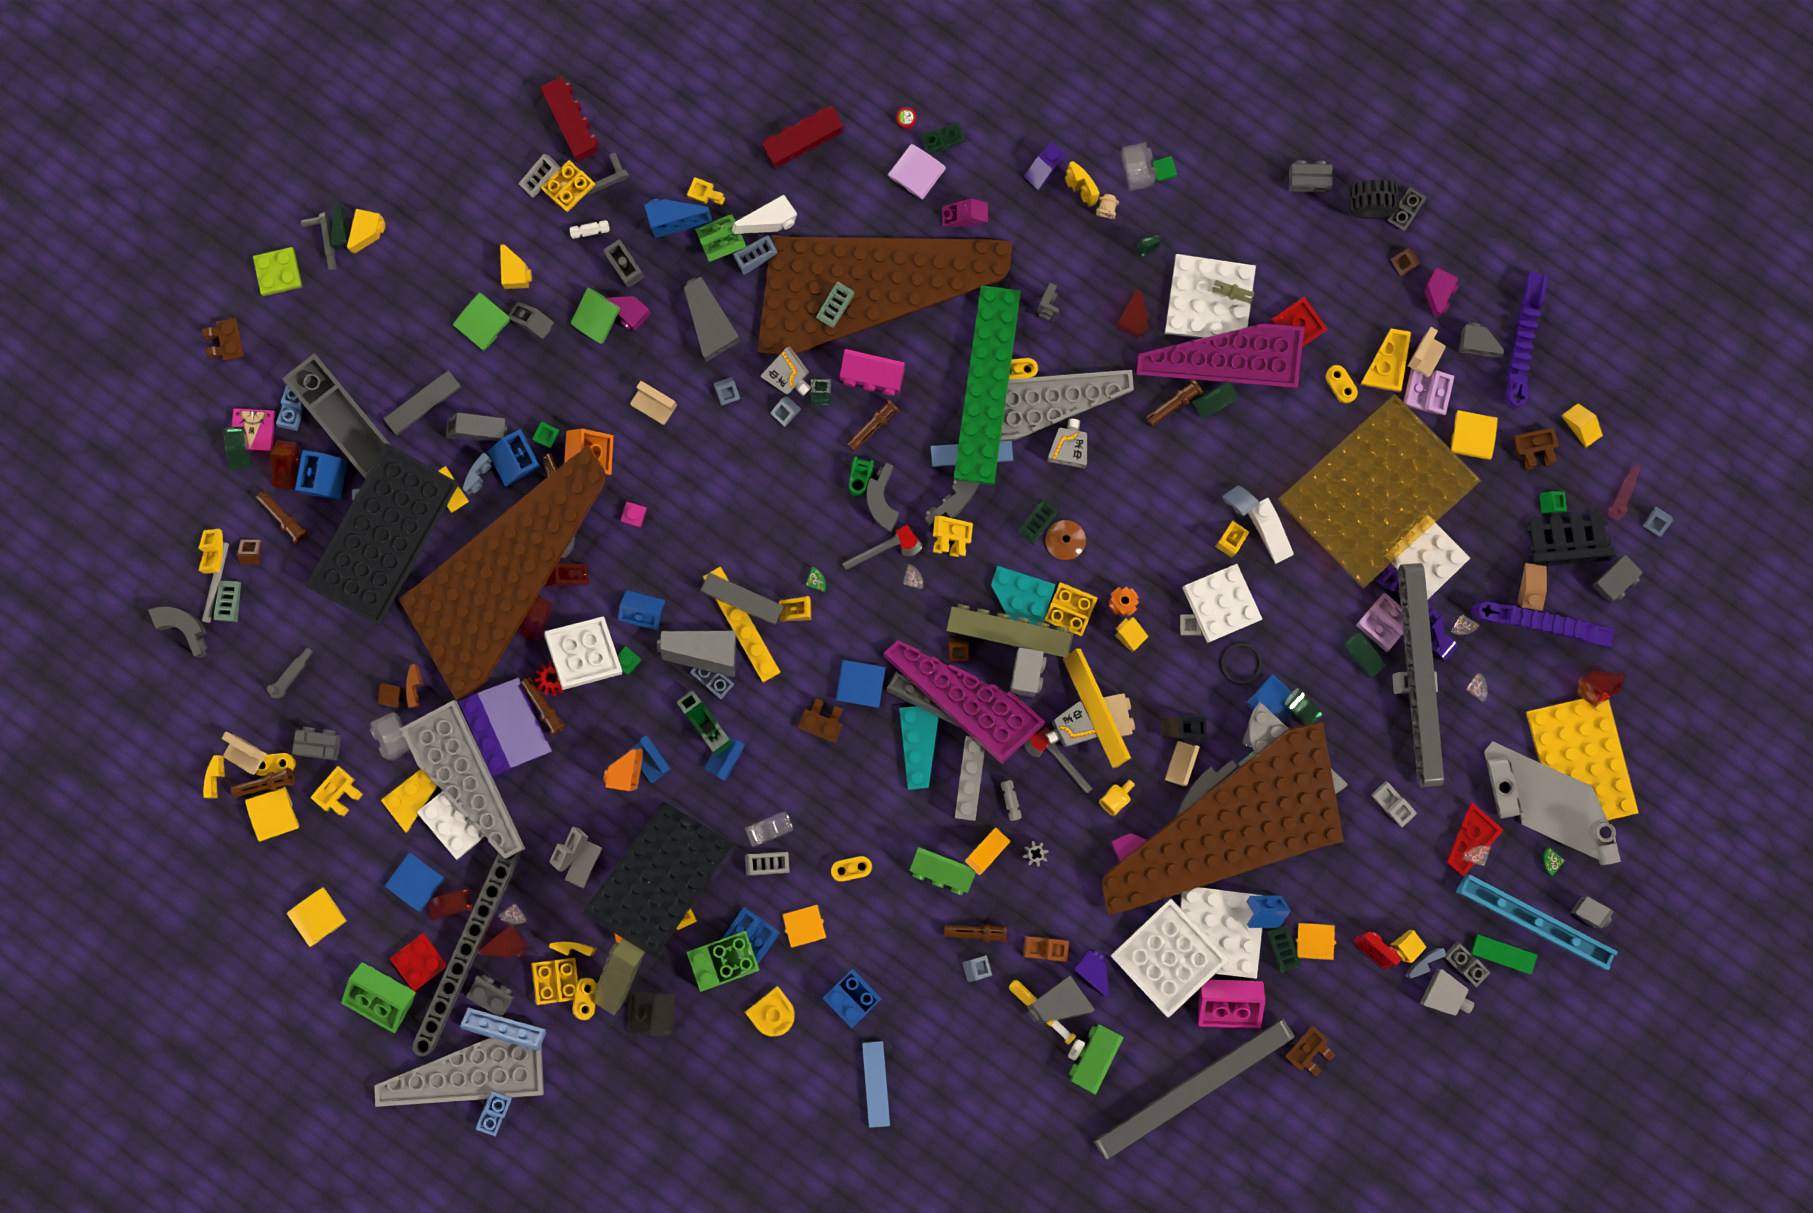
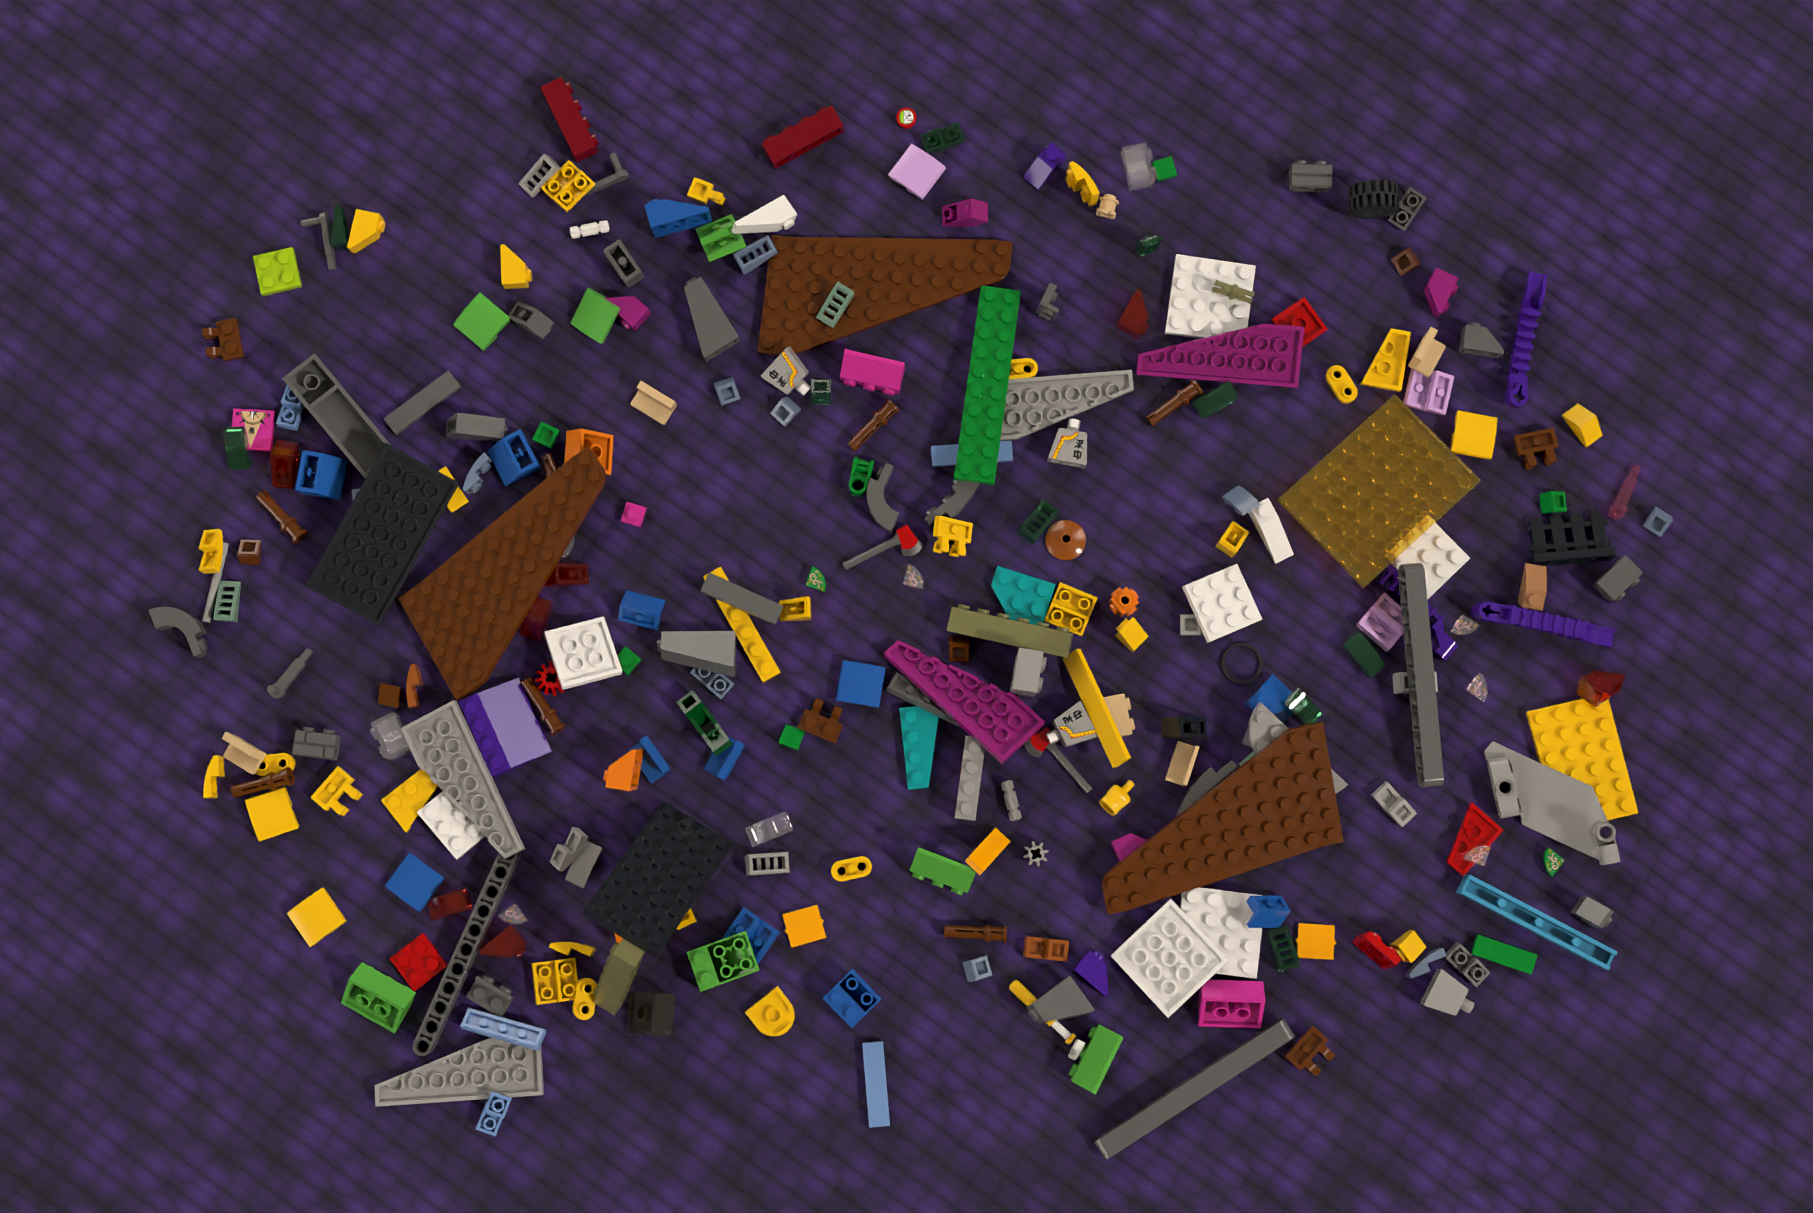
none -> green slope [779,724,805,750]

